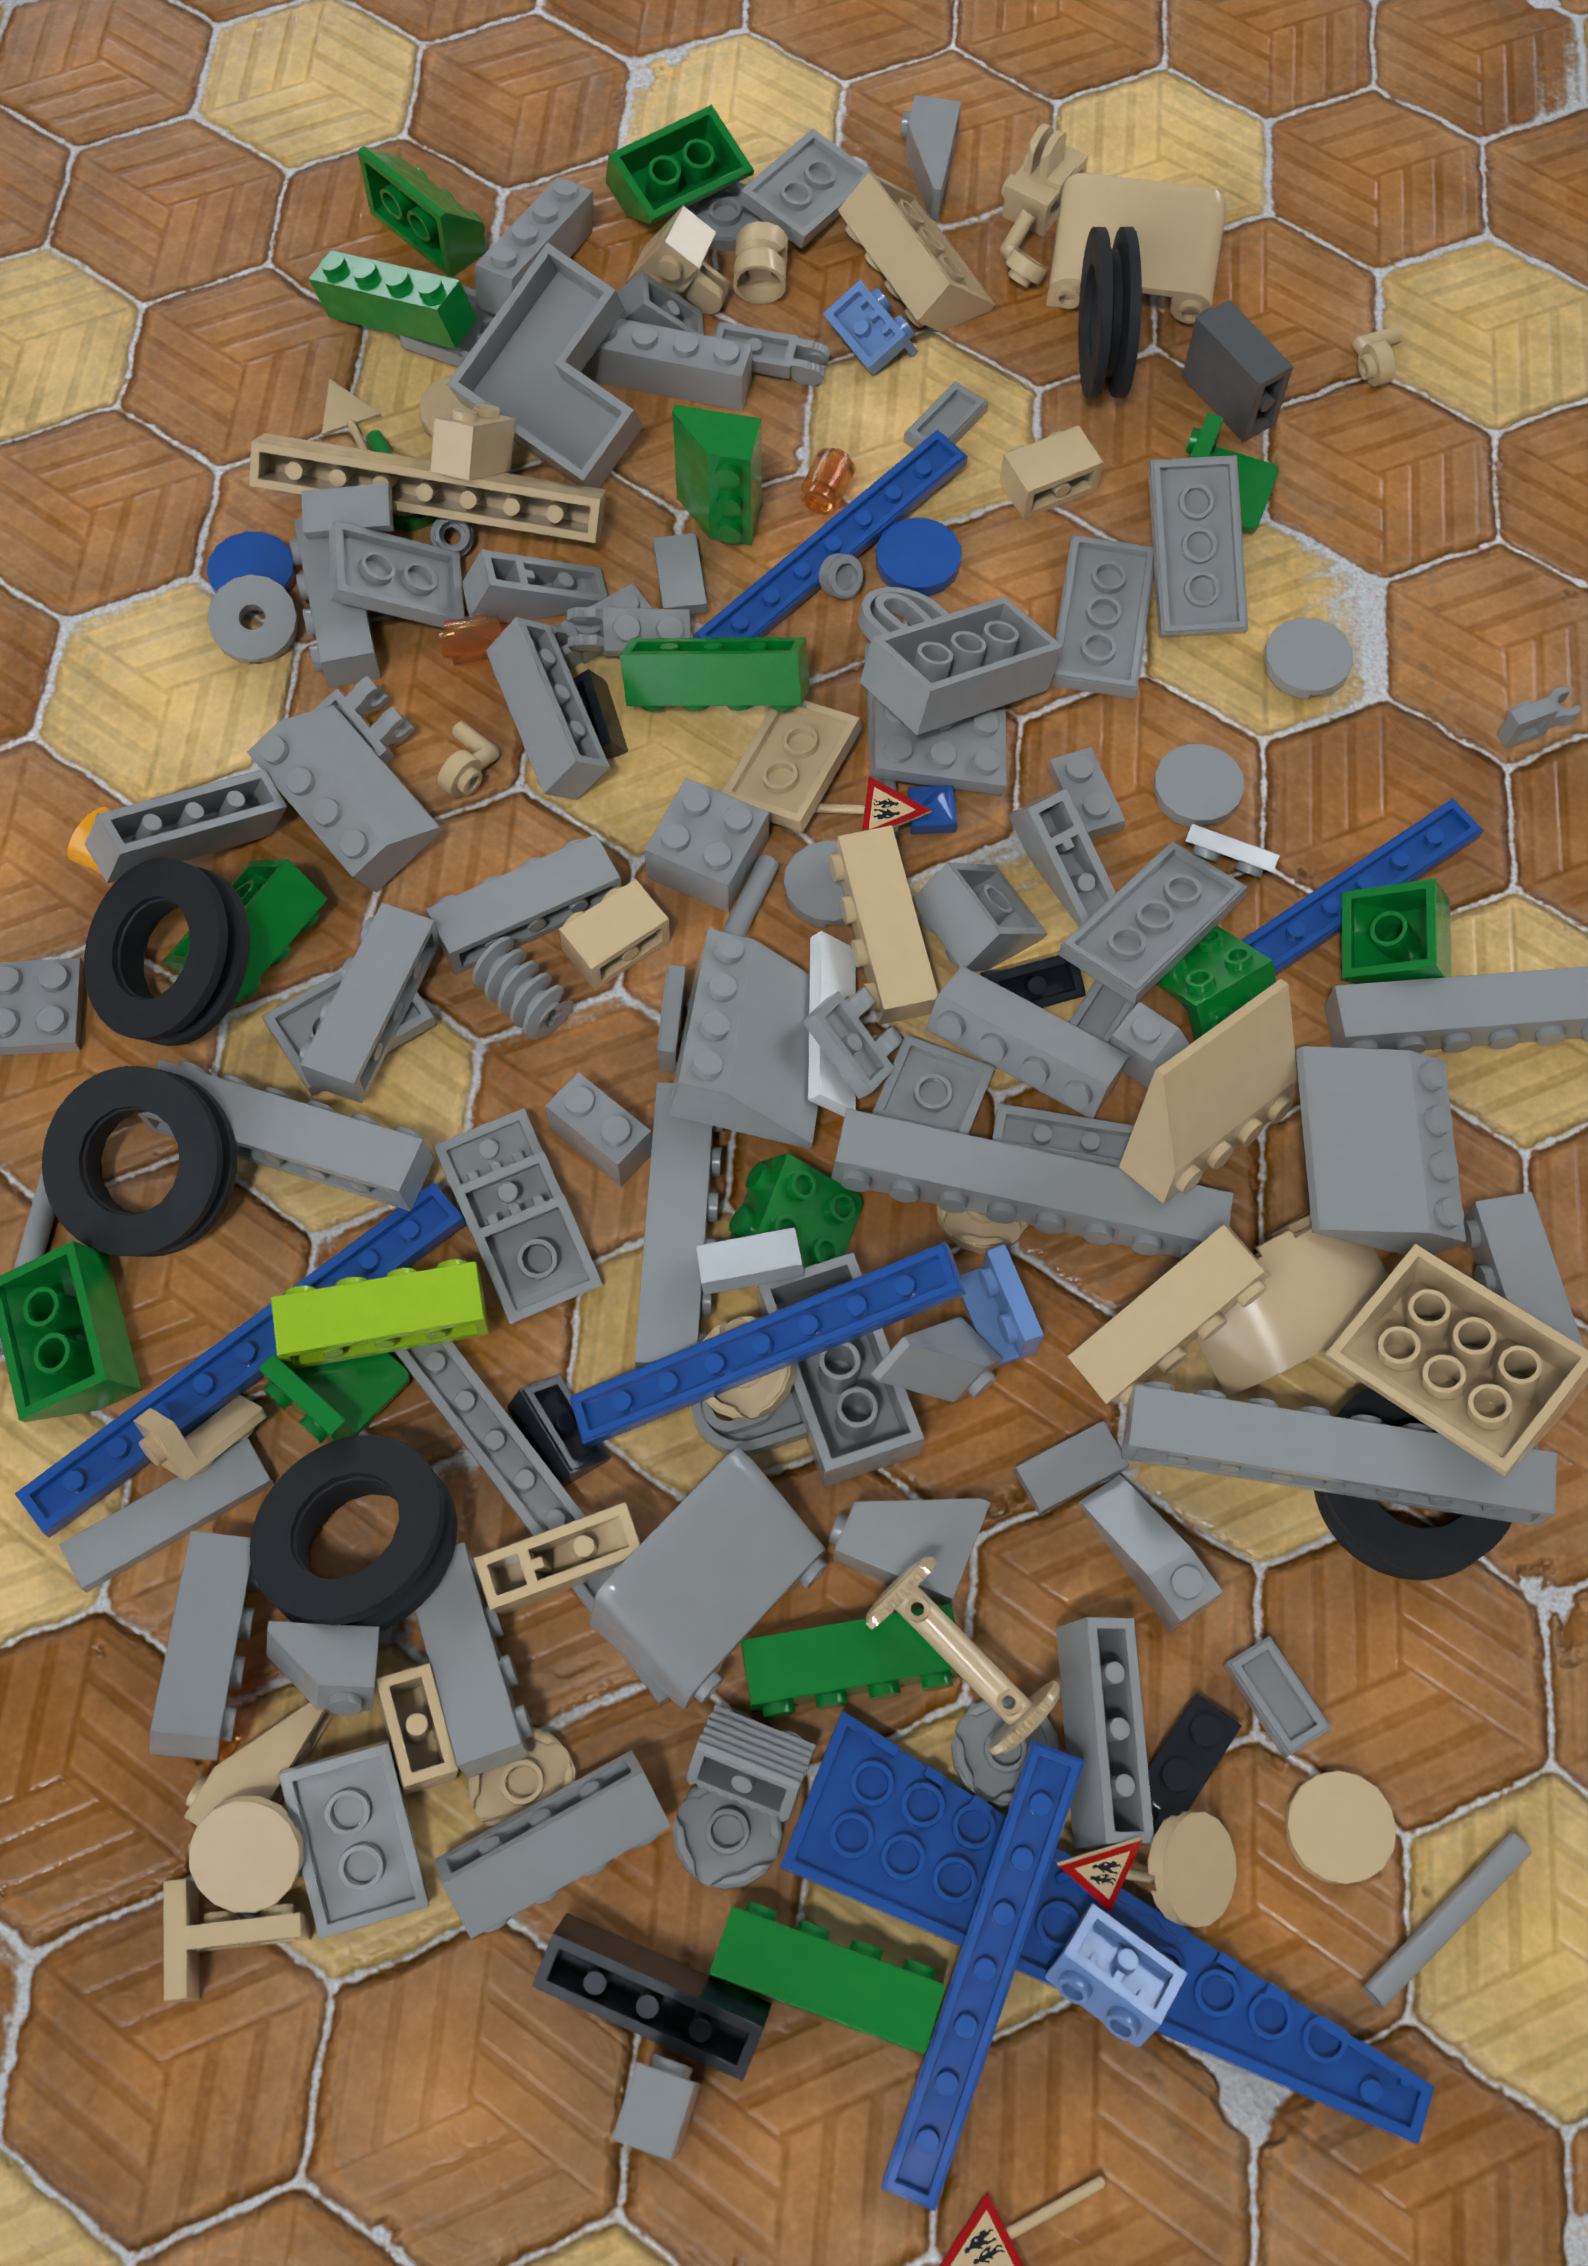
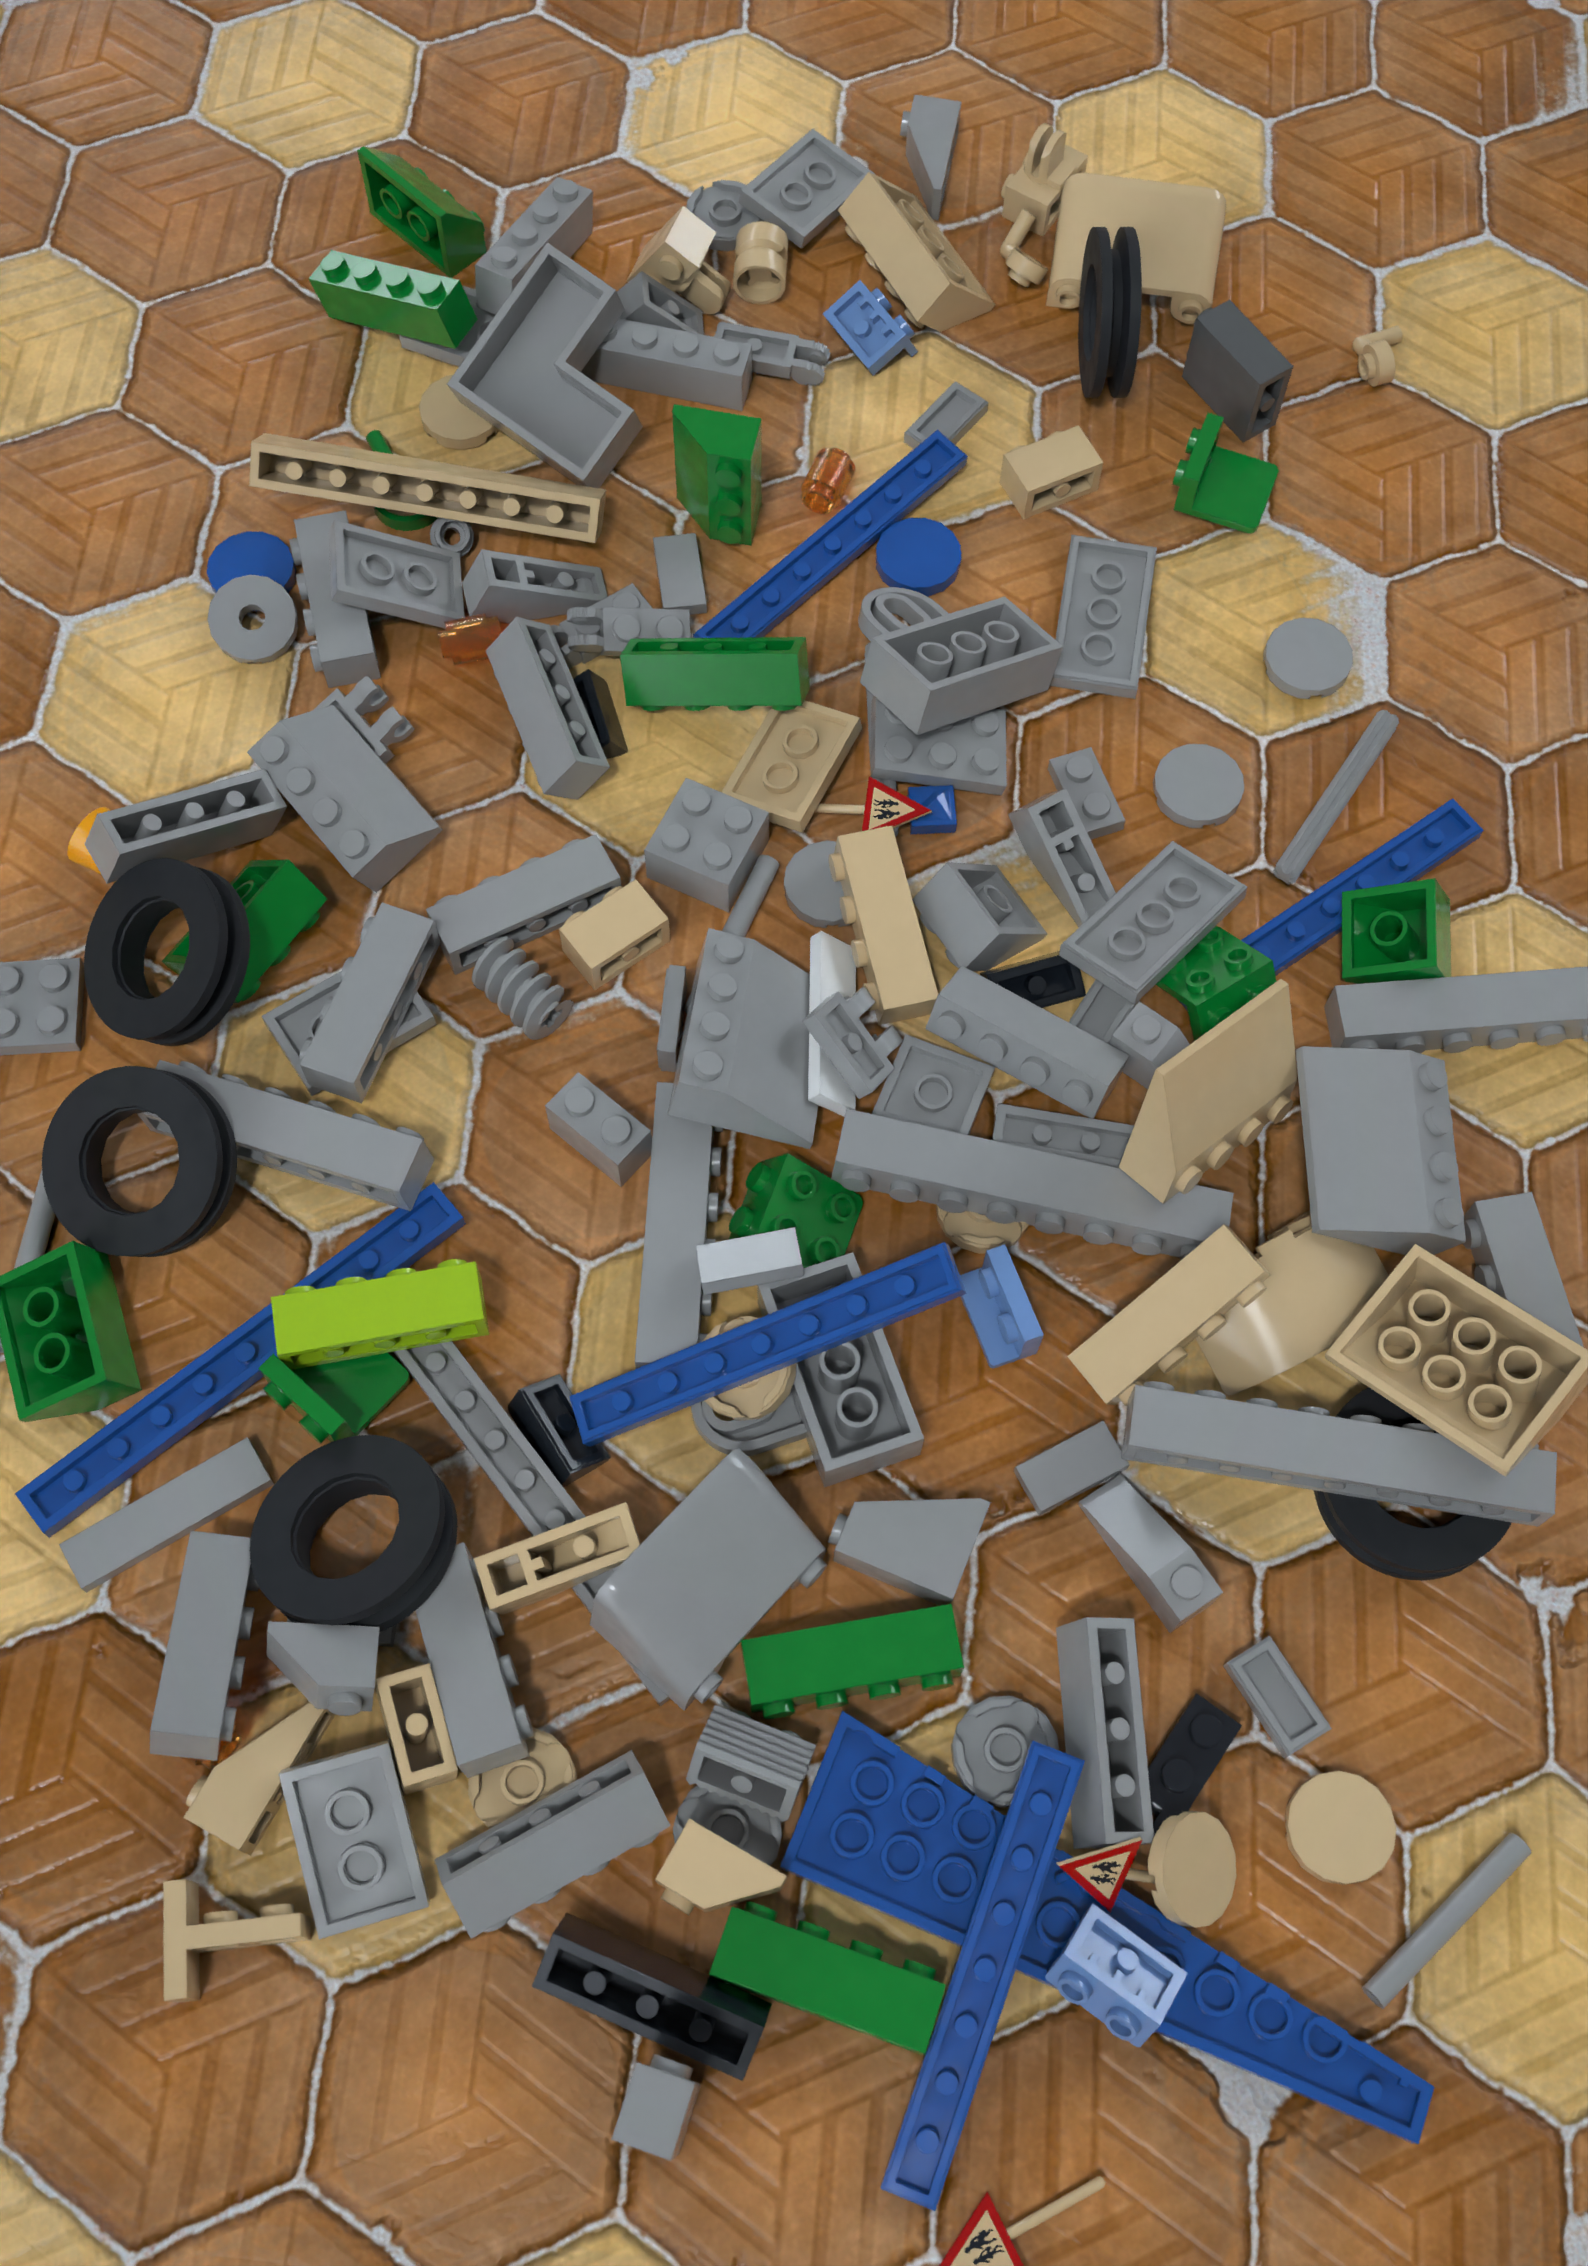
tan bracket [133,1395,267,1482] -> none
tan tile [189,1796,304,1912] -> none
light grey tile [301,483,394,539] -> none
tan piece [322,378,381,450] -> none
tan brick [430,404,516,481] -> none
light grey slope [433,1108,603,1325] -> none
tan plate [437,721,500,798] -> none
green slope [605,104,754,225] -> none
light grey tile [819,553,864,599] -> none
tan hose [866,1557,1060,1755] -> none
light grey slope [871,1317,1003,1402] -> none
light grey tile [1147,455,1248,638] -> none
plate [1185,824,1280,878] -> none
light grey plate [1497,687,1582,750] -> none
none -> tan slope [655,1819,787,1915]
none -> light grey axle [1273,710,1399,884]

